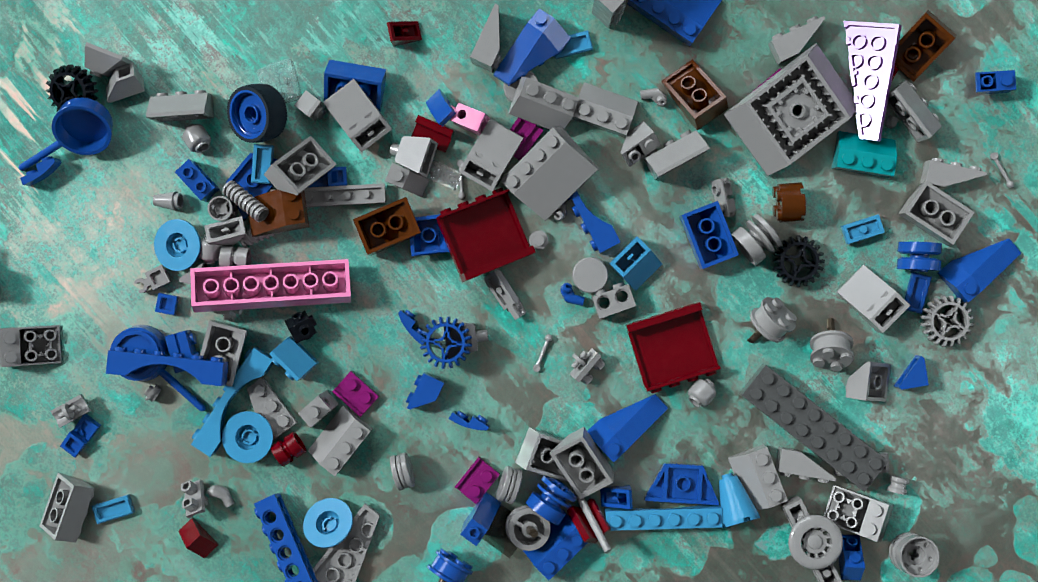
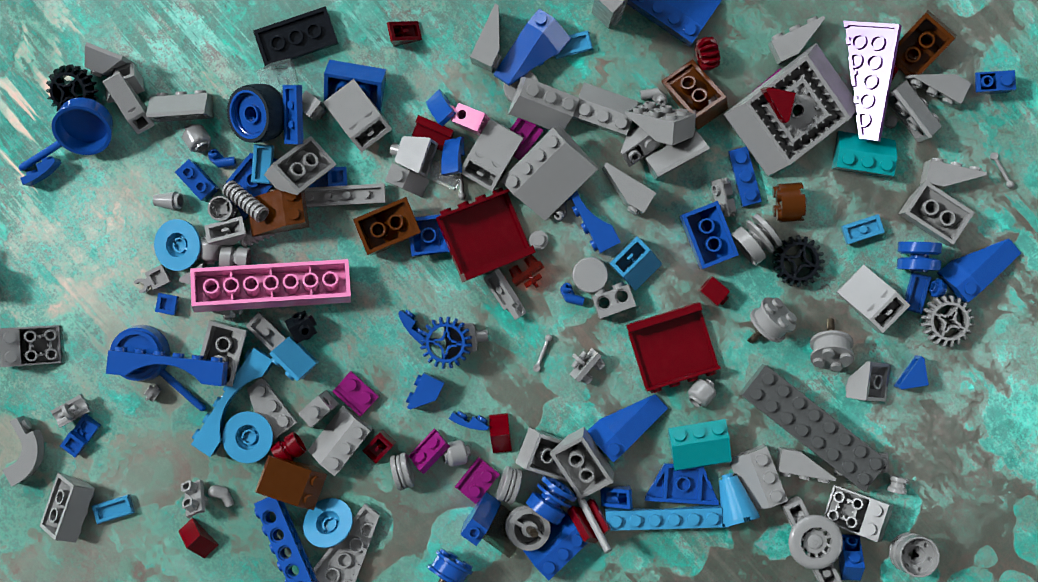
blue brick [165,330,200,373] -> none
none -> light grey arch [2,416,45,487]
none -> light grey slope [103,71,154,134]
none -> blue arm [208,149,236,168]
none -> light grey plate [246,312,287,351]
none -> black plate [253,6,339,68]
none -> reddish brown slope [255,455,328,510]
none -> blue plate [283,85,304,145]
none -> dark red slope [362,429,396,464]
none -> magenta plate [409,428,450,474]
none -> blue slope [441,136,465,176]
none -> light grey head [442,440,471,467]
none -> dark red slope [489,413,512,453]
none -> clear red hips [509,254,545,288]
none -> light grey slope [602,162,656,215]
none -> light grey slope [625,101,696,145]
none -> teal slope [667,419,732,471]
none -> dark red gear [695,37,721,70]
none -> dark red brick [698,276,730,306]
none -> blue plate [728,147,762,207]
none -> dark red slope [760,87,796,123]
none -> light grey slope [905,74,971,106]
none -> blue plate [929,278,947,298]

